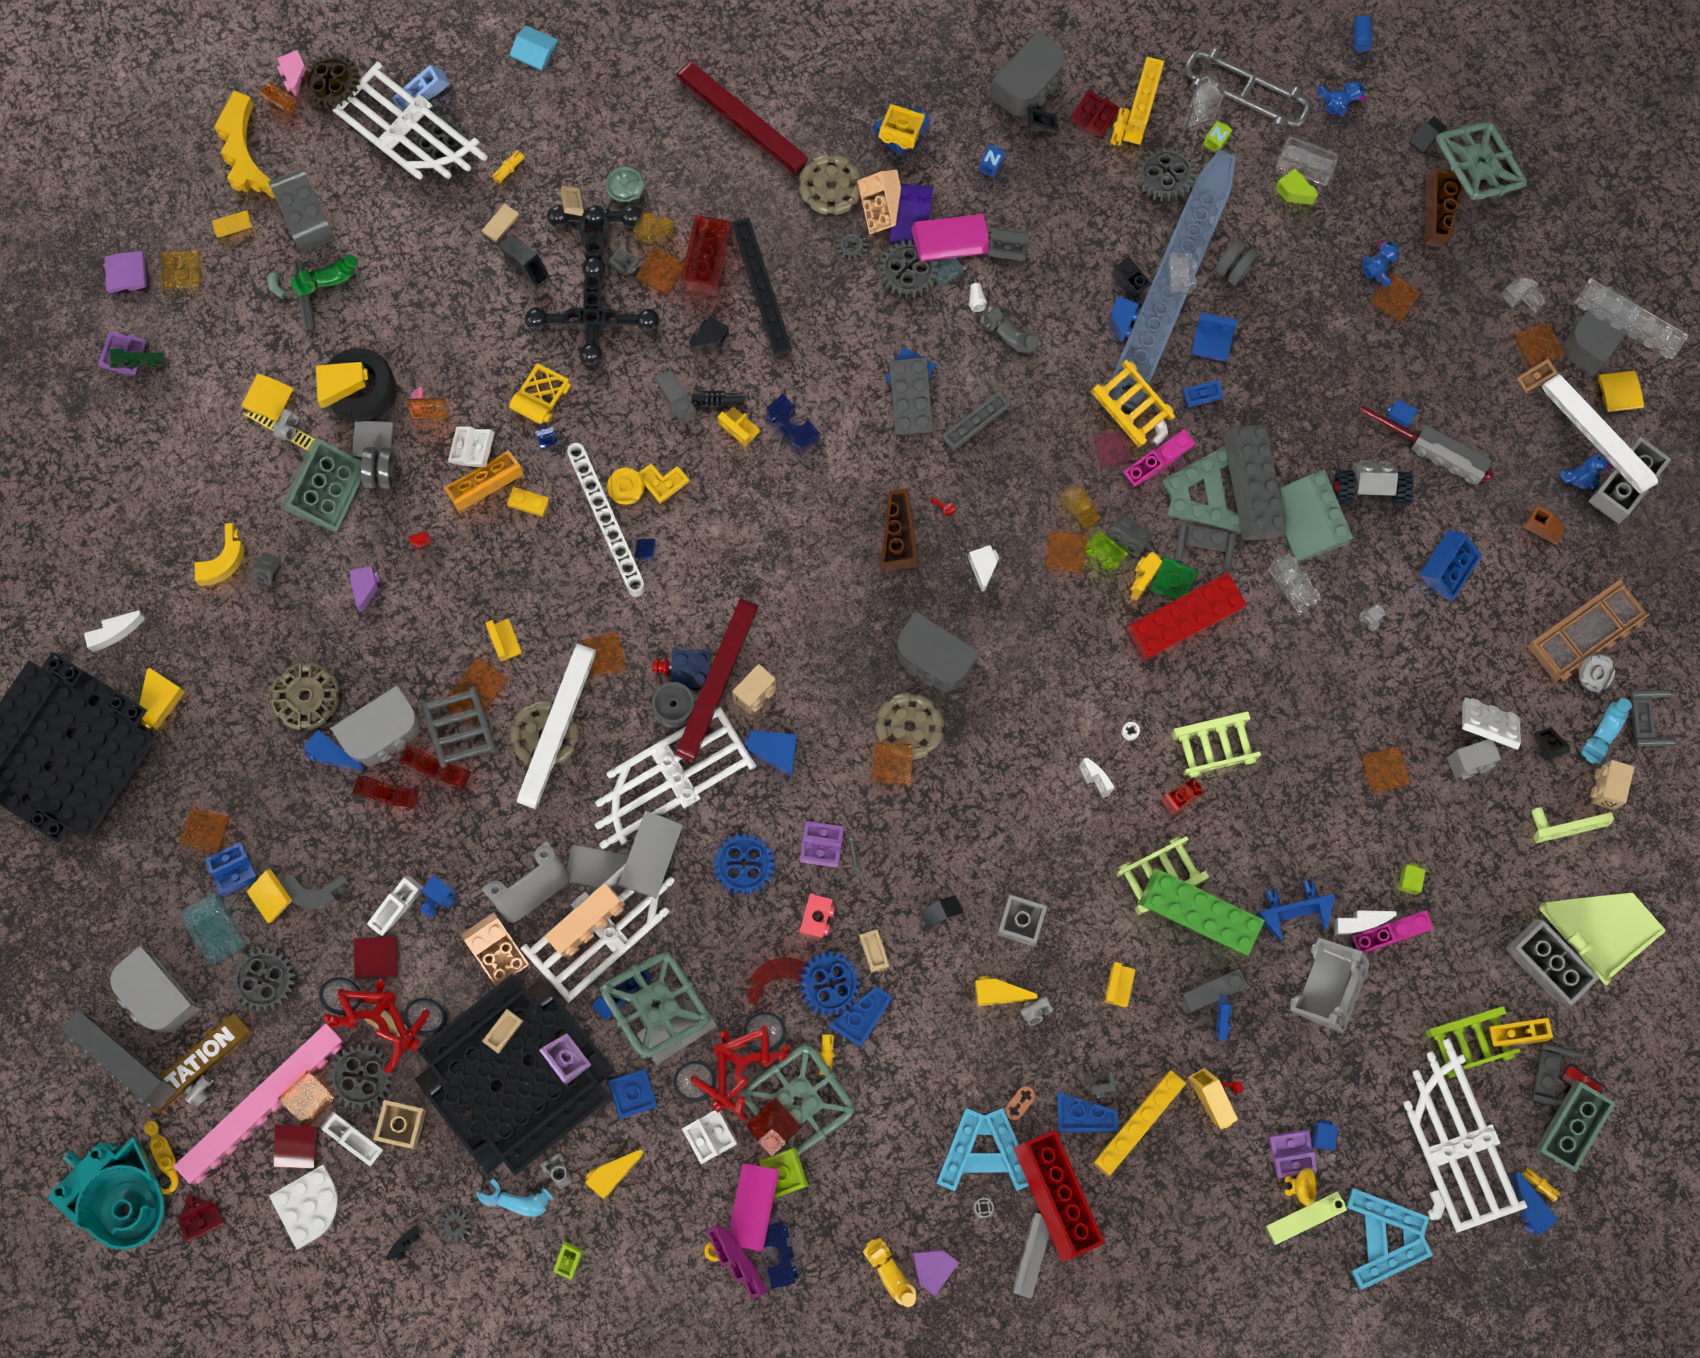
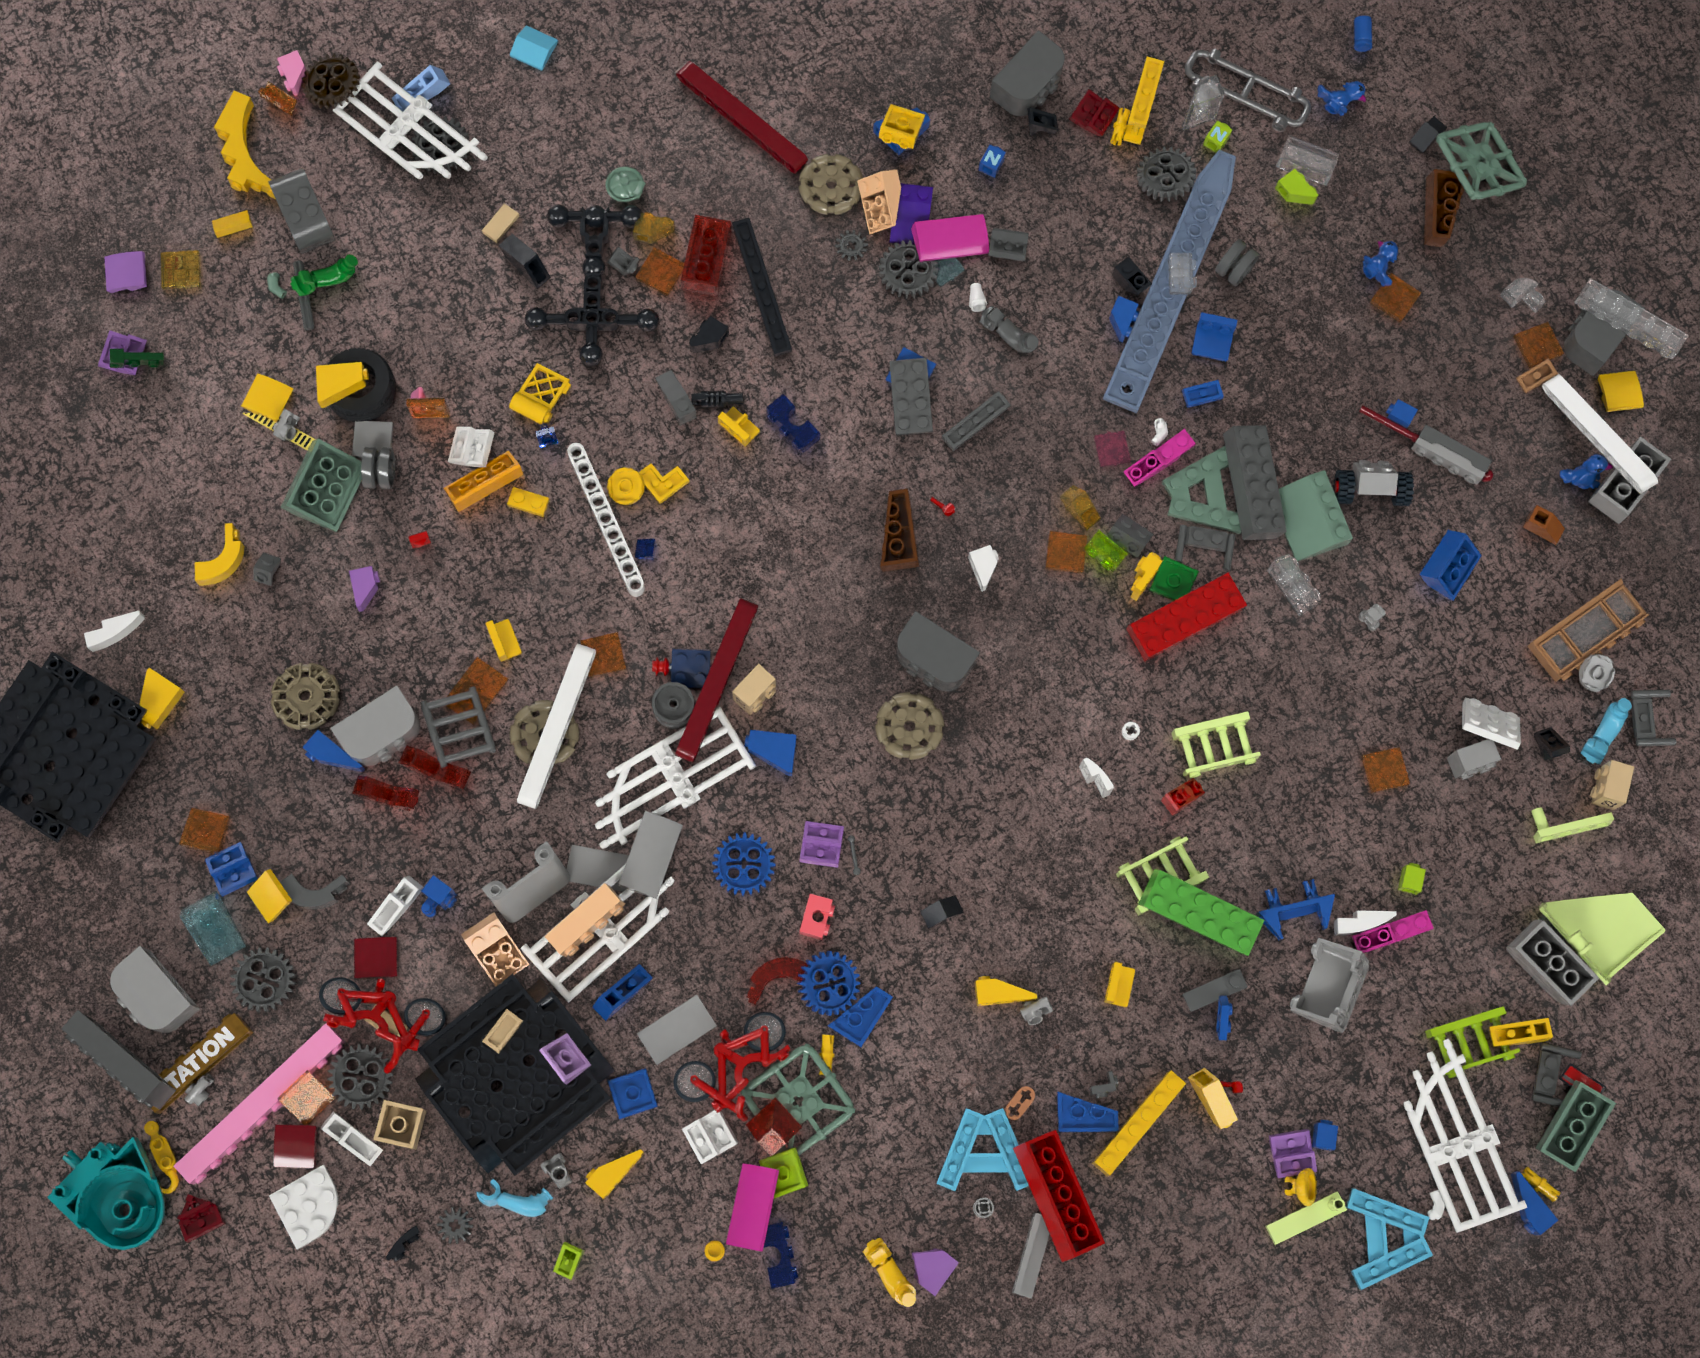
yellow pin [492,150,525,184] -> none
tan tile [560,186,584,216] -> none
sand green plate [600,952,710,1059] -> none
magenta slope [706,1224,768,1299] -> none
tan tile [859,929,890,973] -> none
clear orange tile [872,743,914,785] -> none
light grey brick [997,895,1047,947] -> none
yellow fence [1090,359,1175,448] -> none

